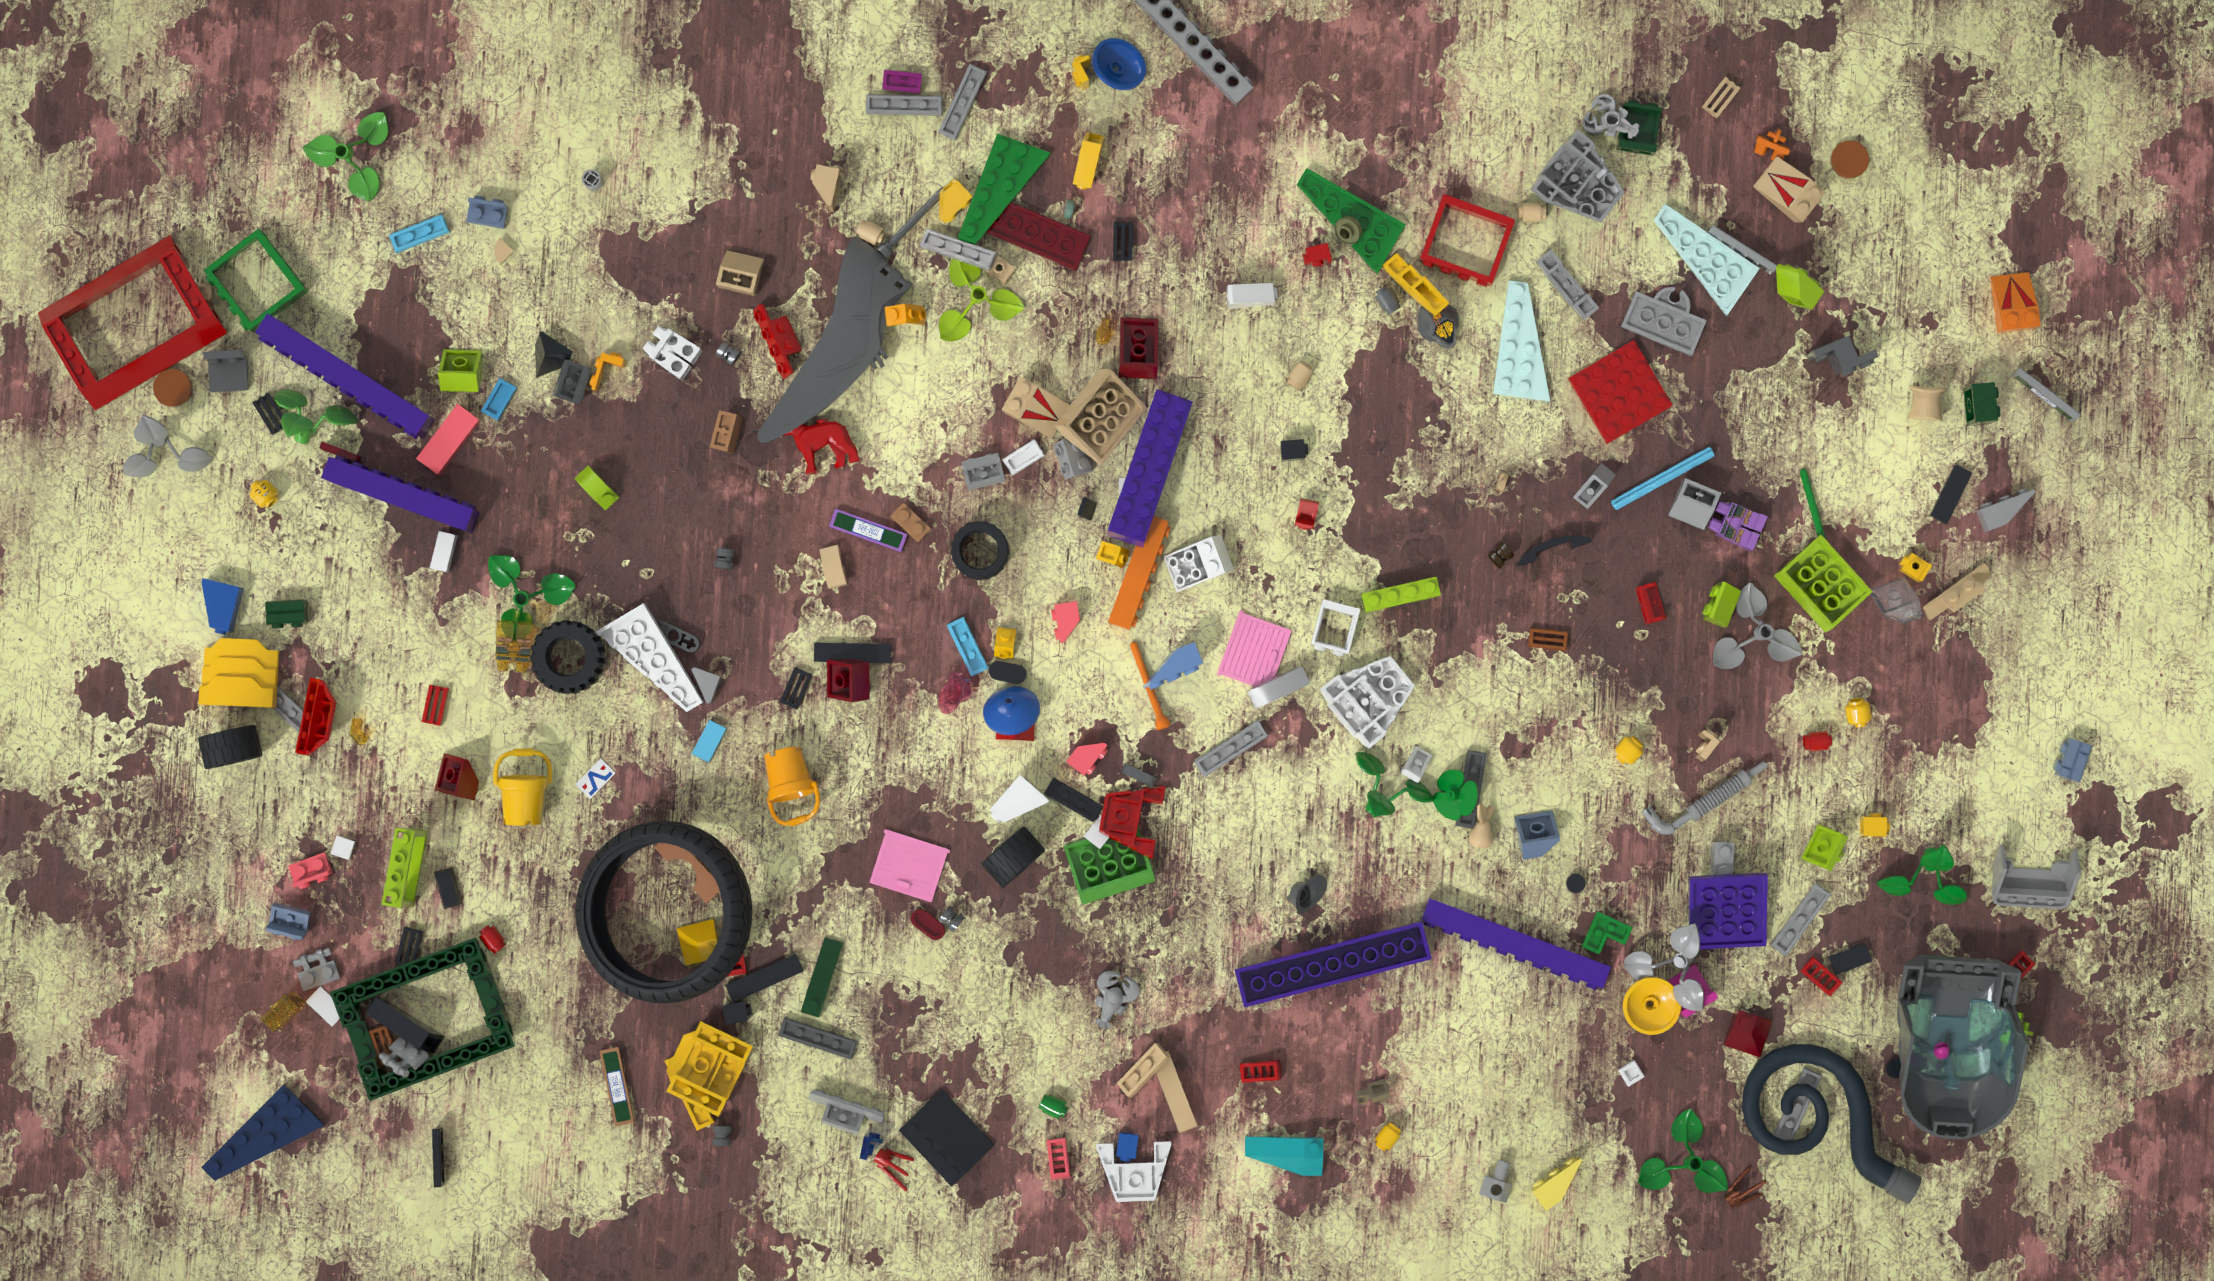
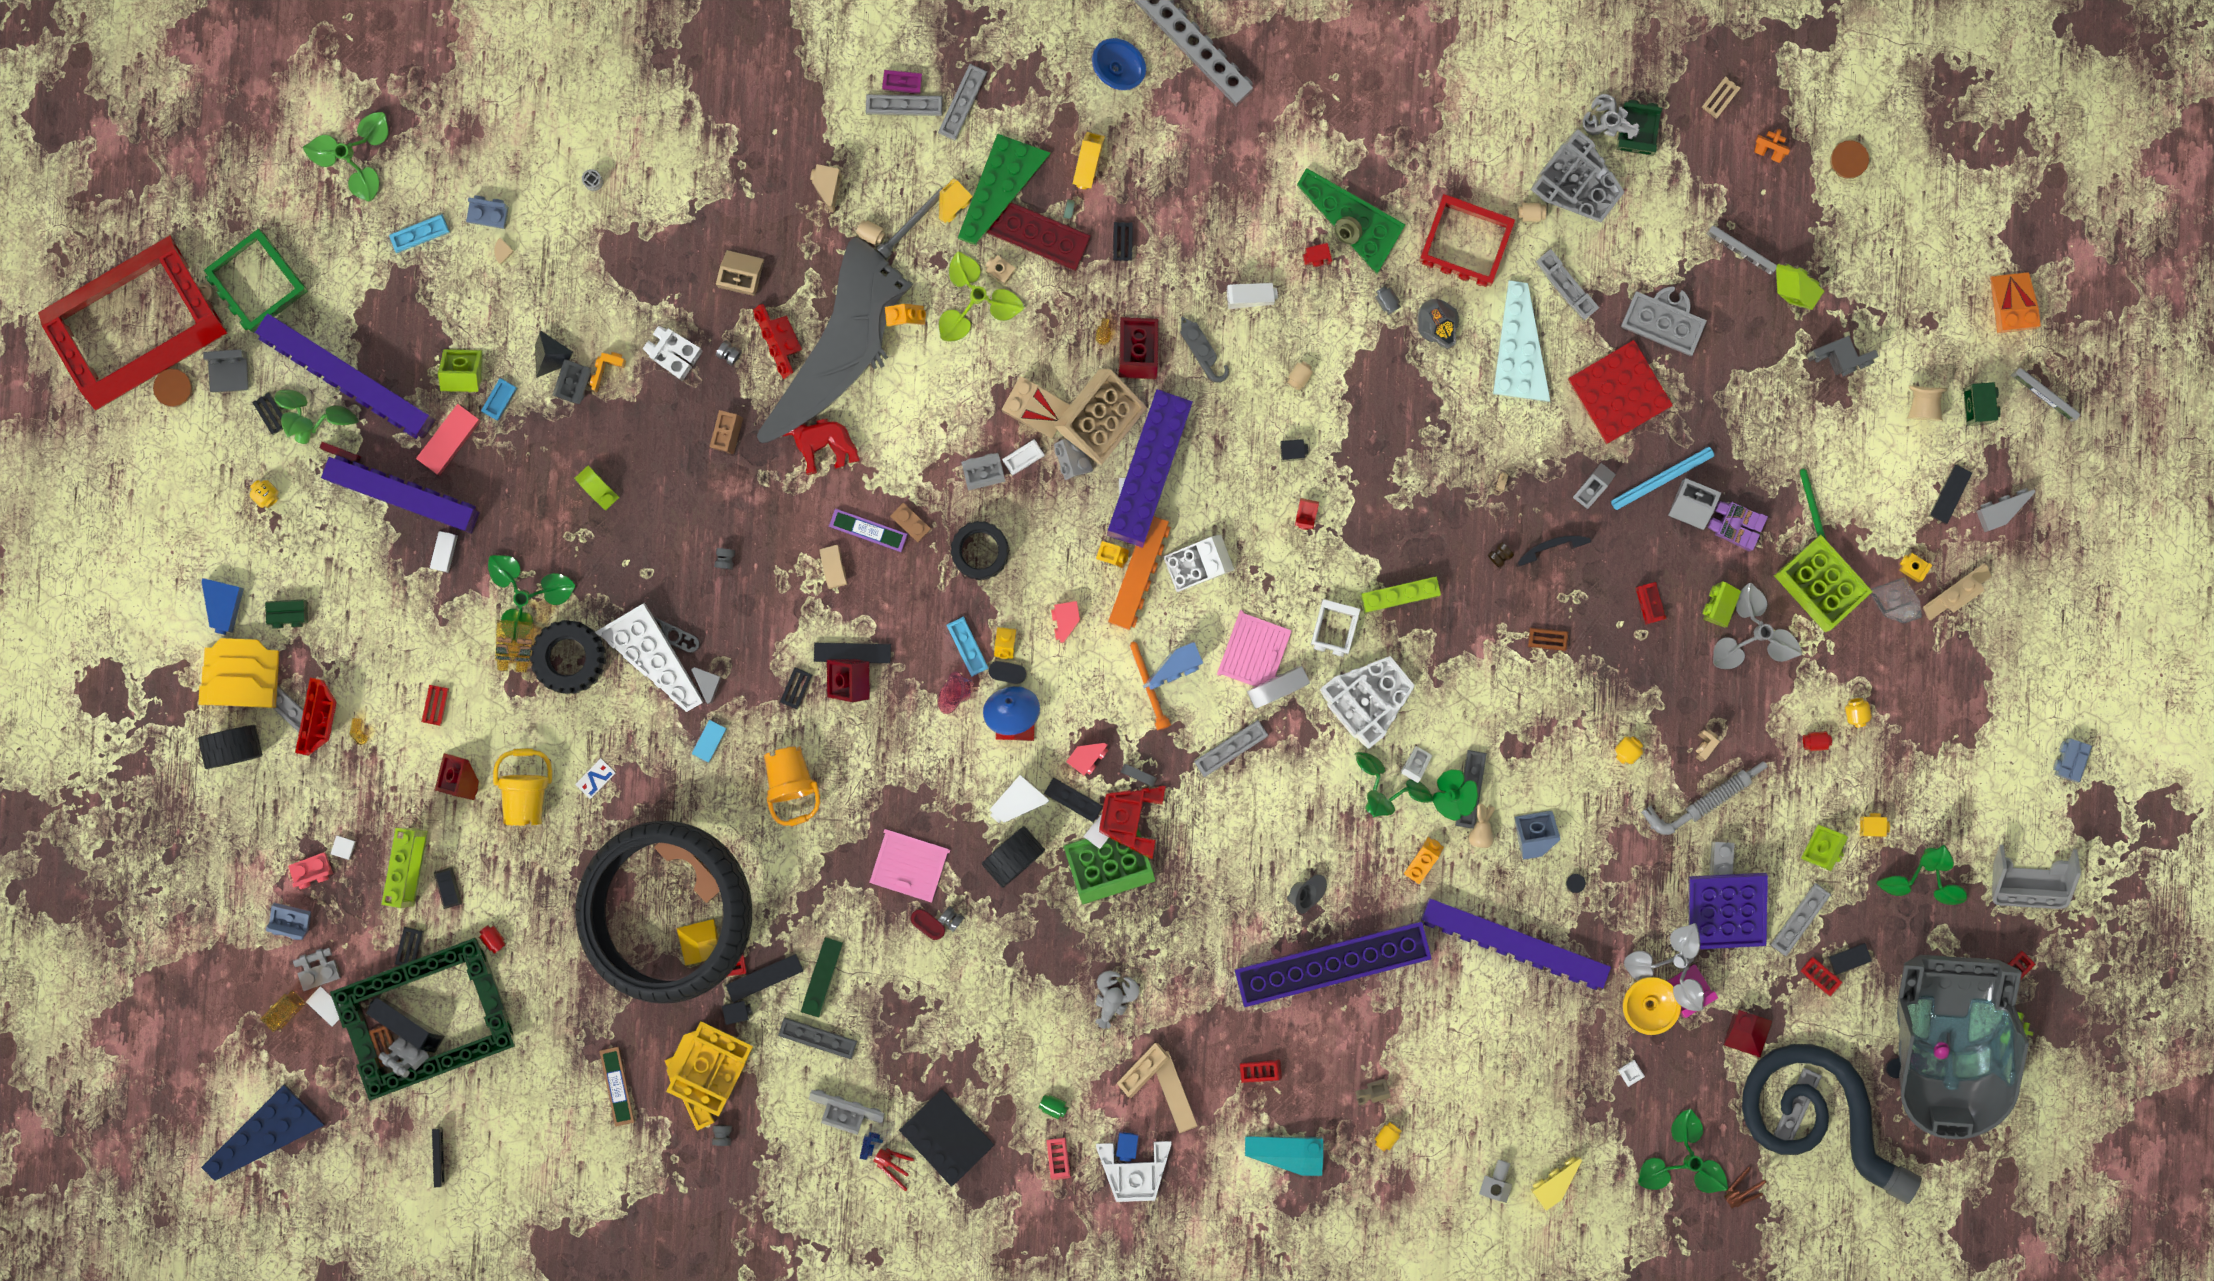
light grey plant [123,414,213,477] -> none
light grey tile [920,229,997,271] -> none
yellow bracket [1072,54,1091,91] -> none
black slope [1077,497,1097,521] -> none
yellow slope [1382,253,1450,316] -> none
green plate [1581,911,1633,955] -> none
light aqua wing [1653,204,1760,316] -> none
tan slope [1753,156,1826,222] -> none
none -> dark grey plate [1180,317,1229,383]
none -> light orange bracket [1404,837,1444,884]

